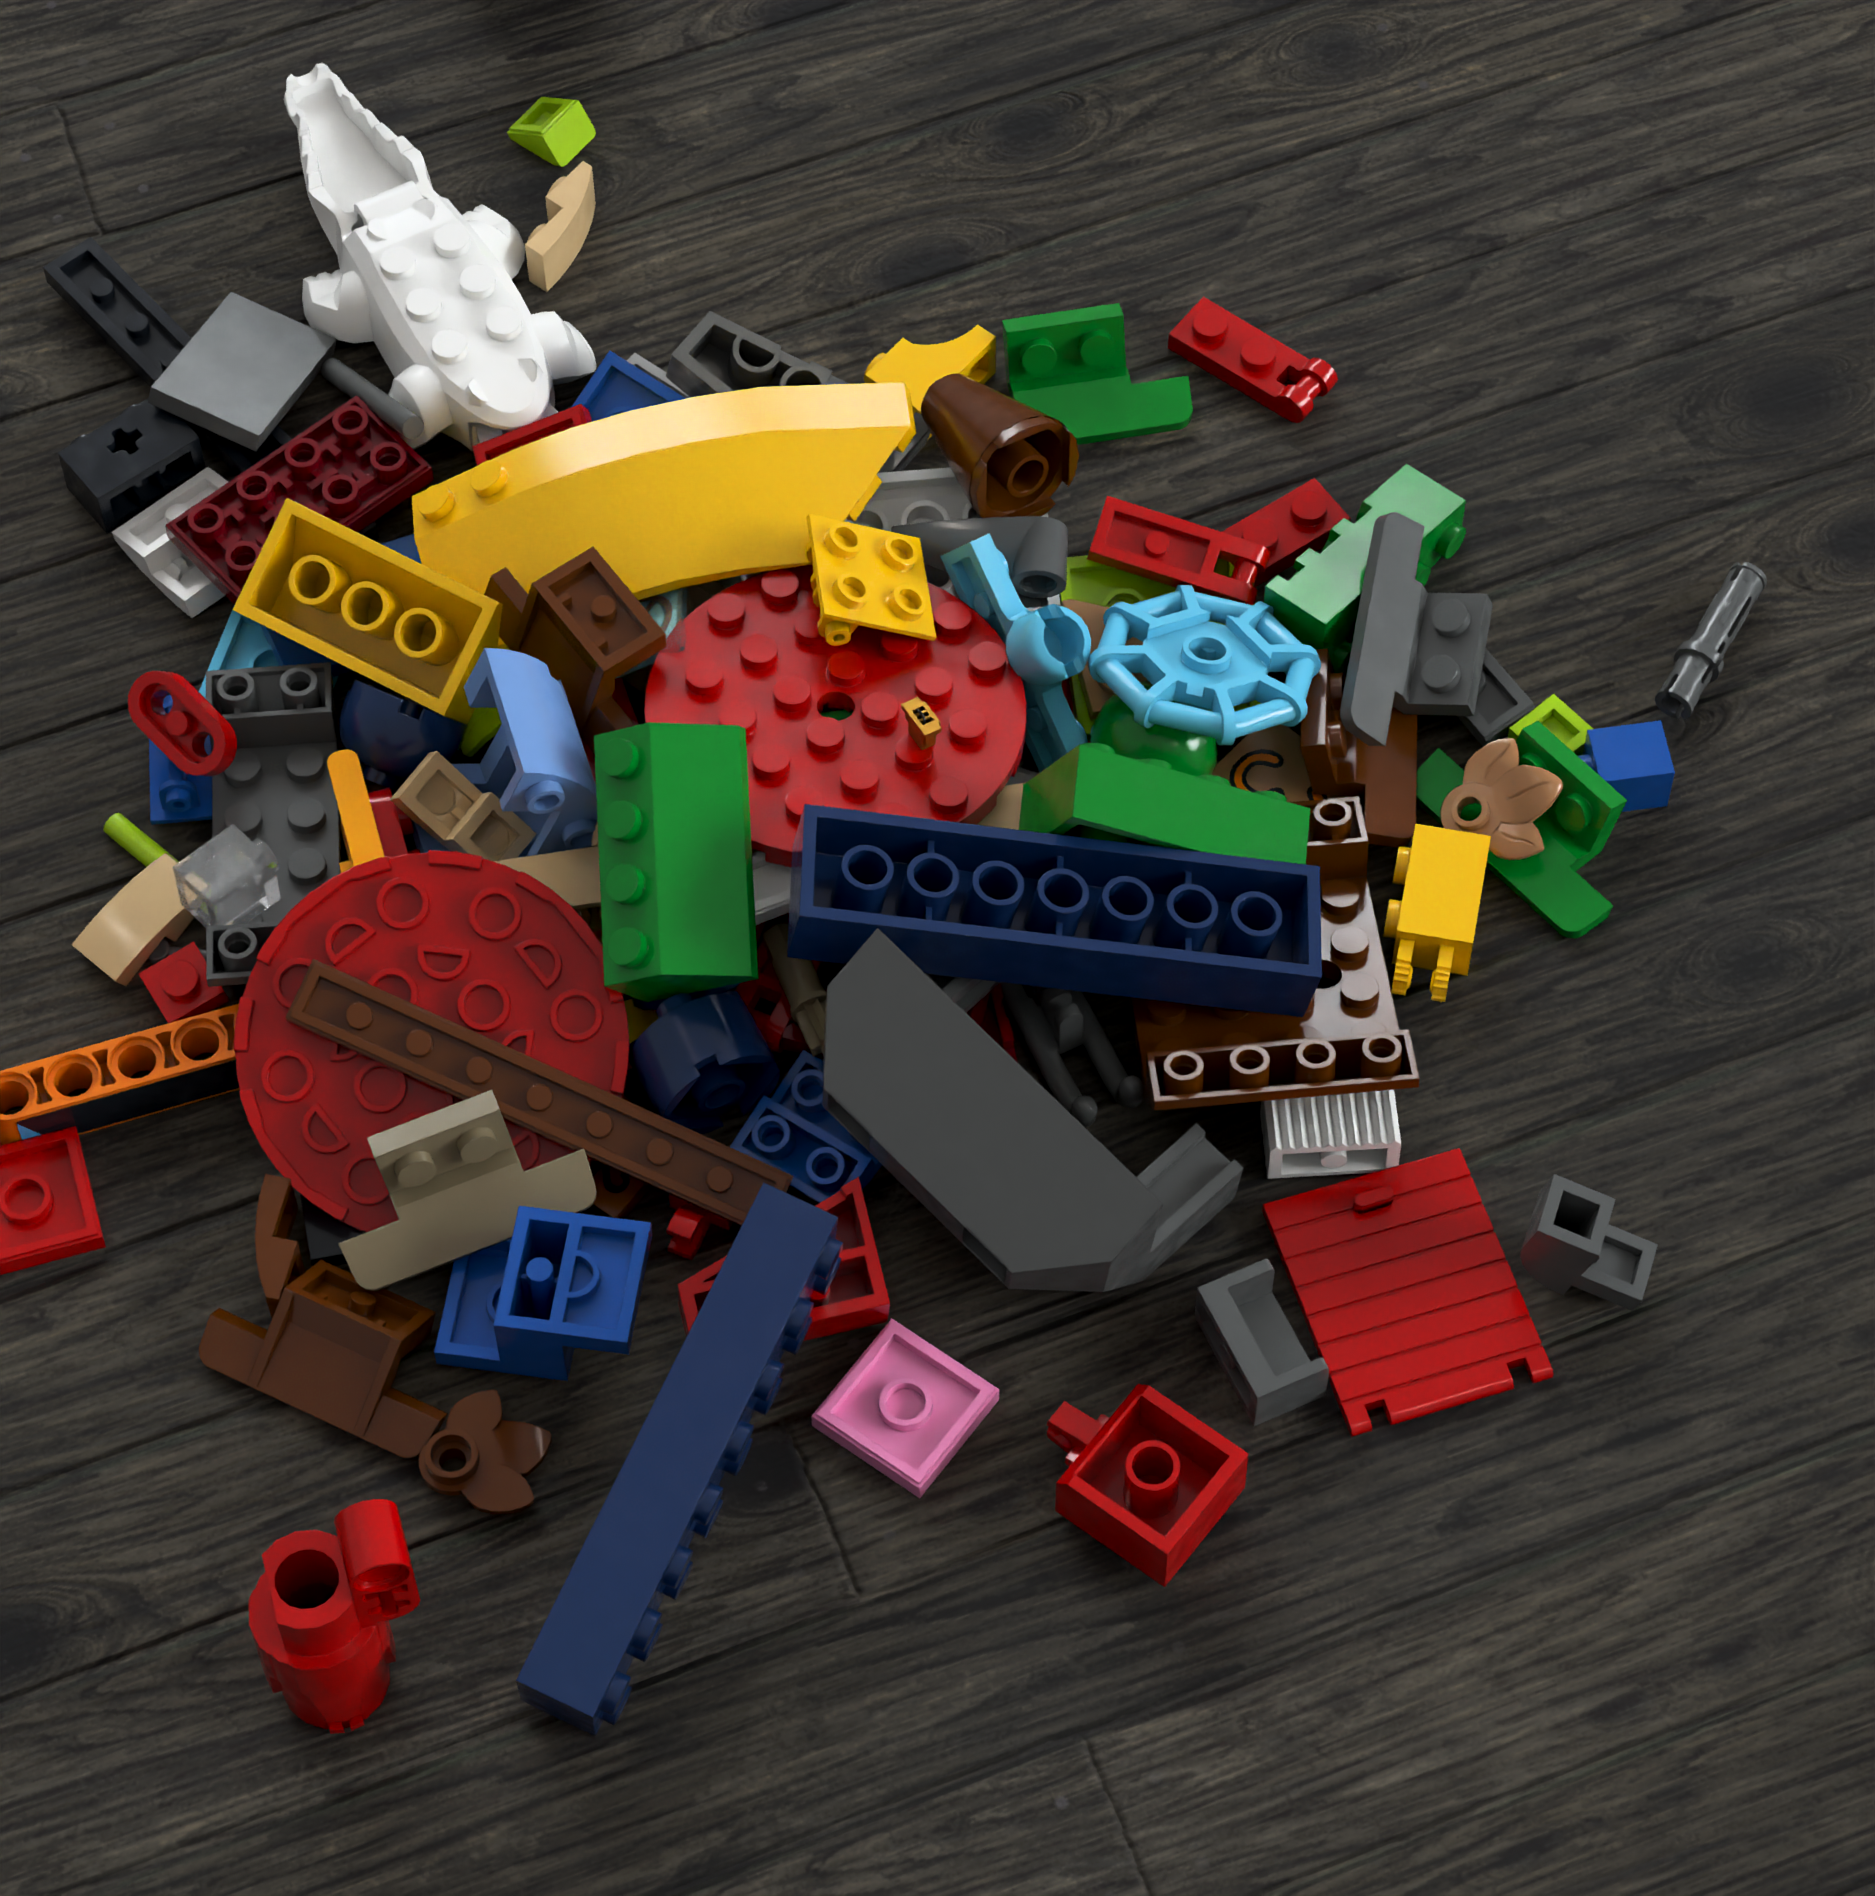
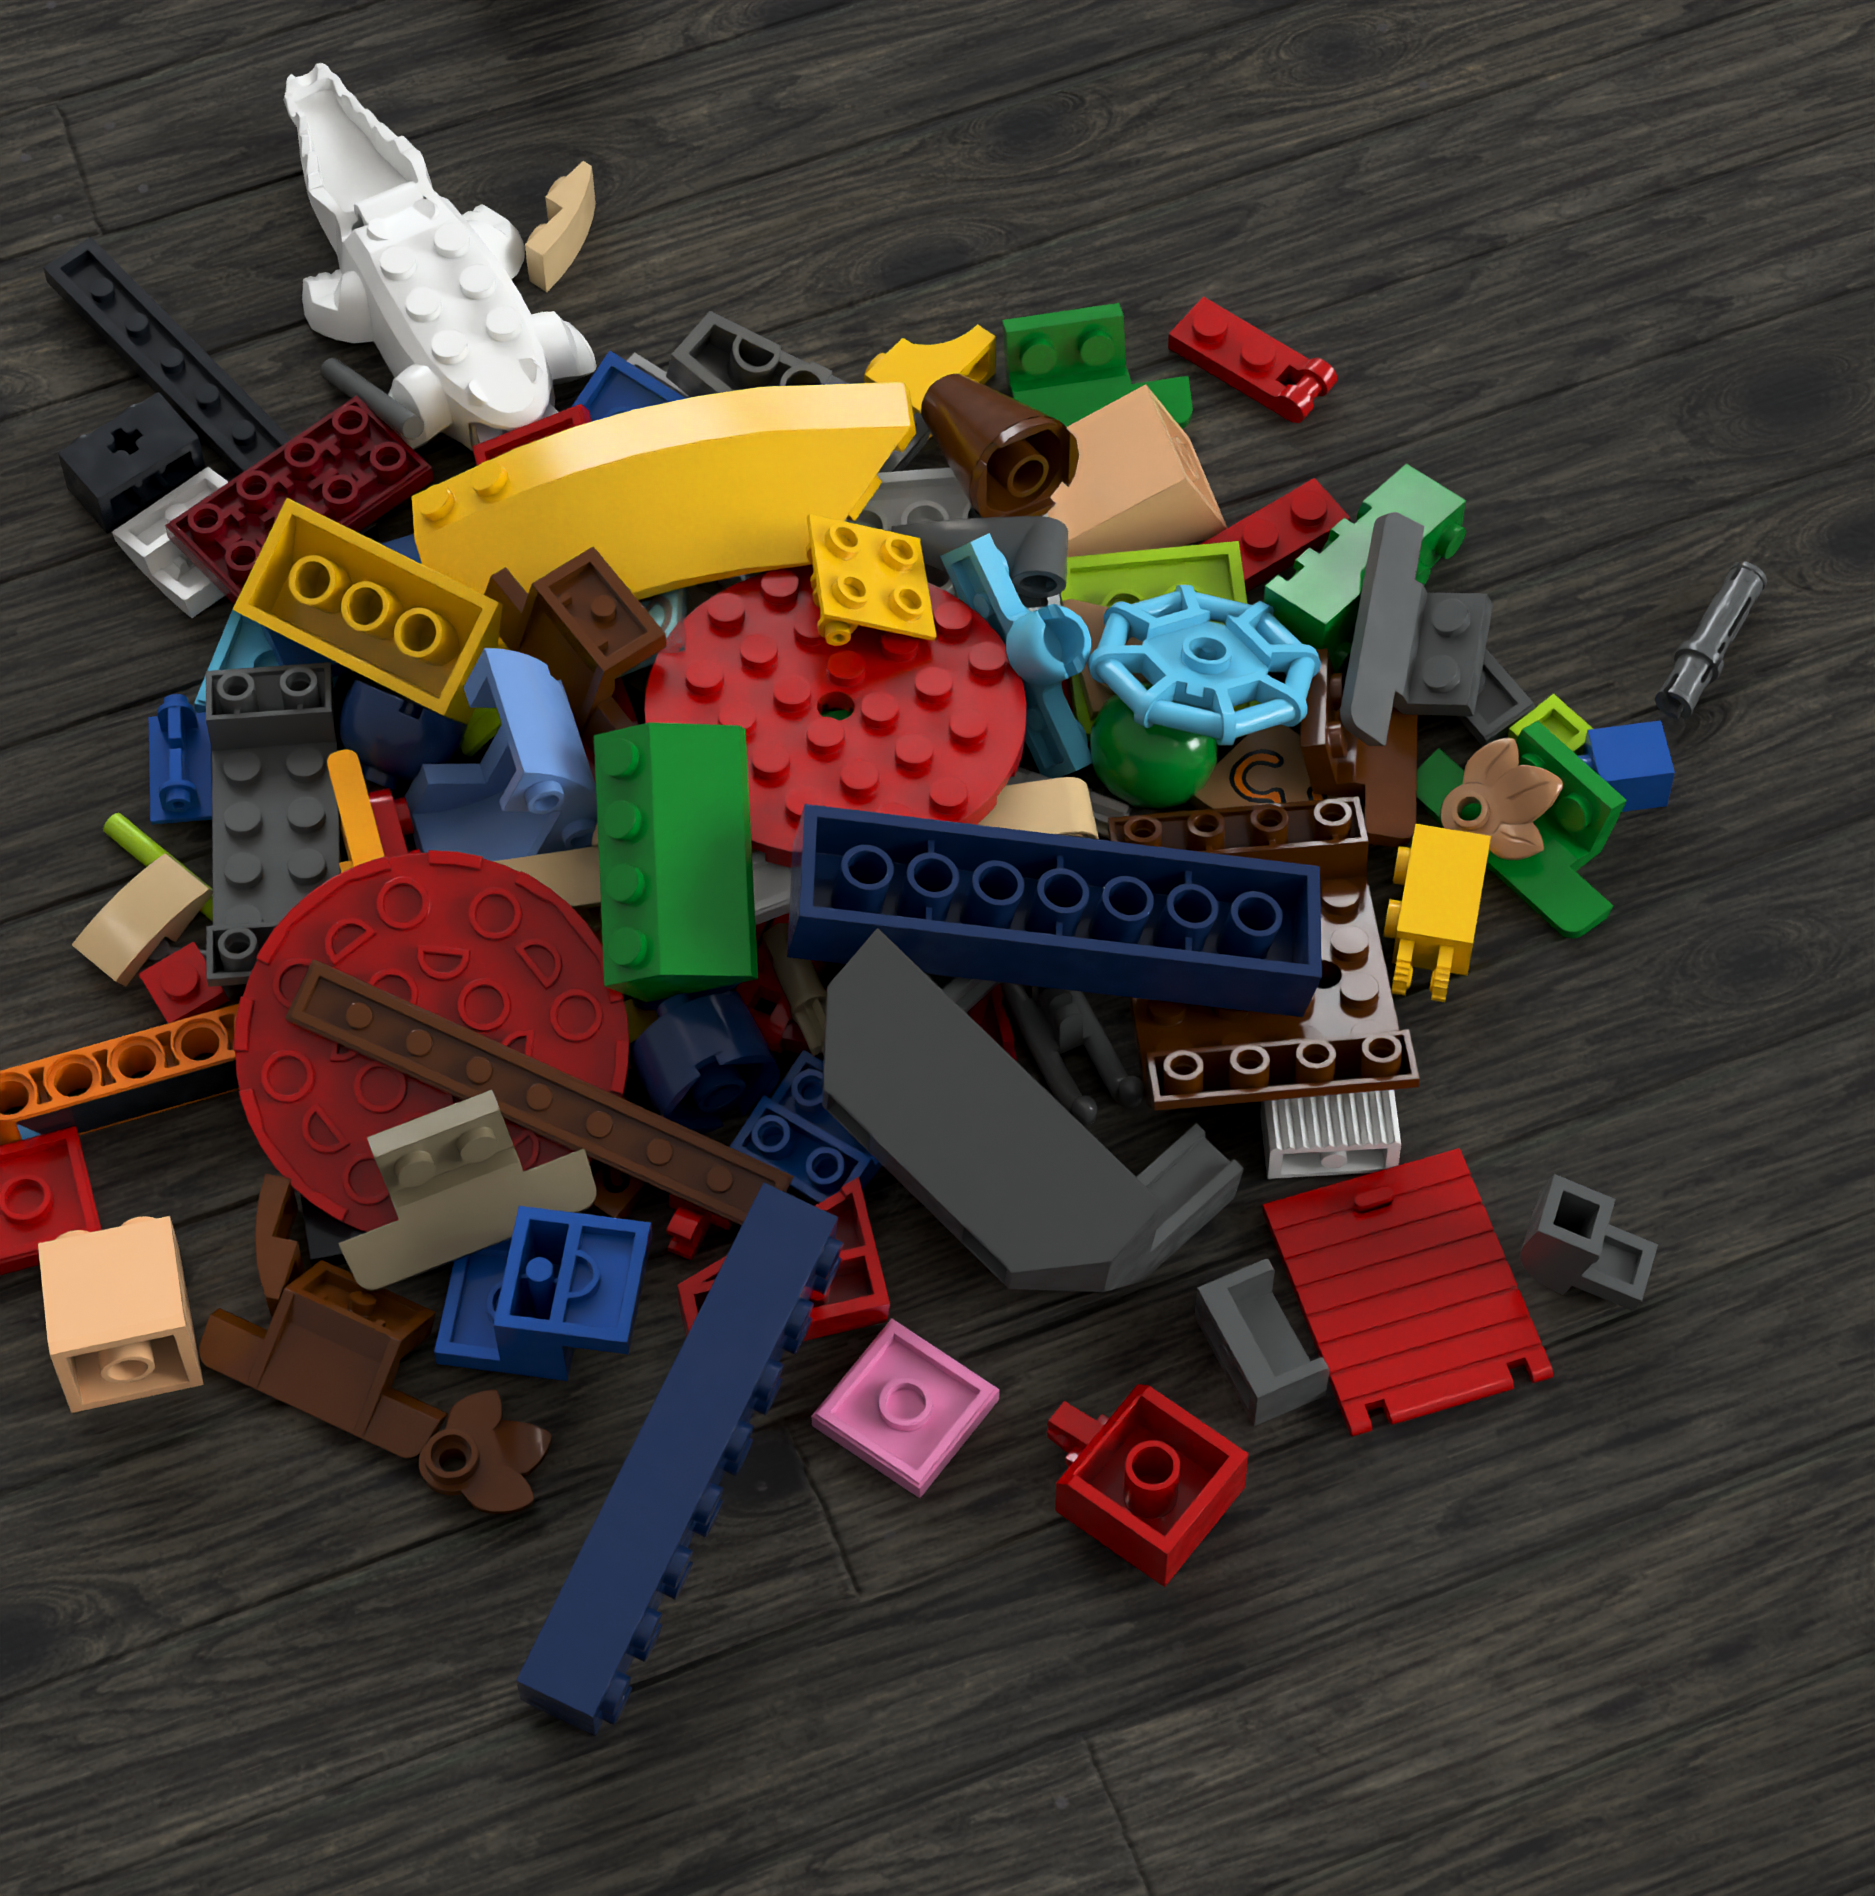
red plate [128,671,237,776] -> none
tile [148,292,337,451] -> none
clear brick [173,824,281,927] -> none
red piece [249,1499,420,1734] -> none
tan slope [390,751,536,861] -> none
lime slope [507,97,596,167] -> none
pearl gold piece [901,697,942,750] -> none
green wedge [1019,743,1310,864] -> none
red plate [1087,496,1270,605] -> none
none -> light nougat slope [38,1216,204,1413]
none -> light nougat slope [1048,384,1227,557]

